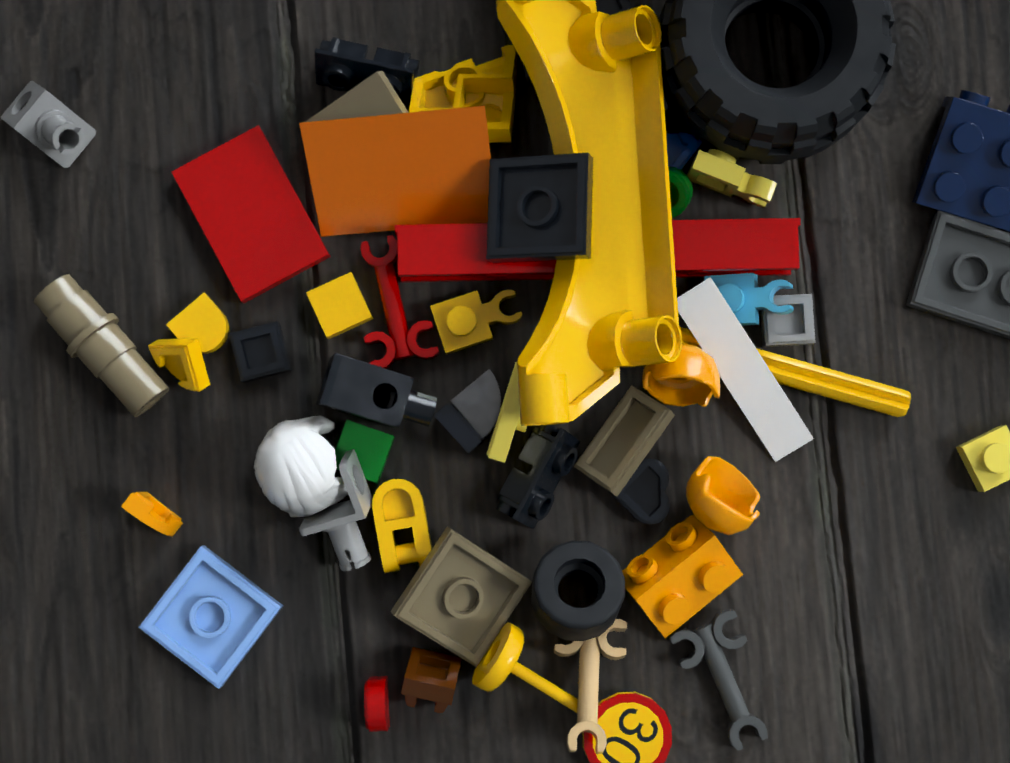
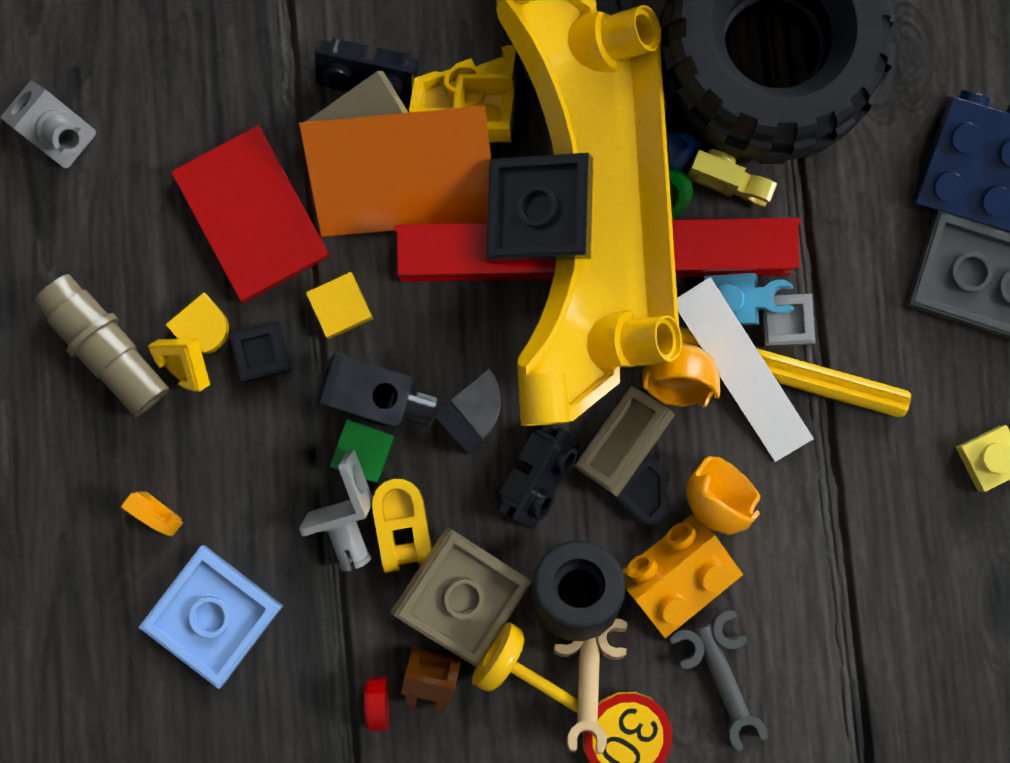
white hair [254,416,356,517] -> none
red bar [360,235,440,369] -> none
yellow plate [430,290,522,355] -> none
light yellow plate [486,362,527,464] -> none

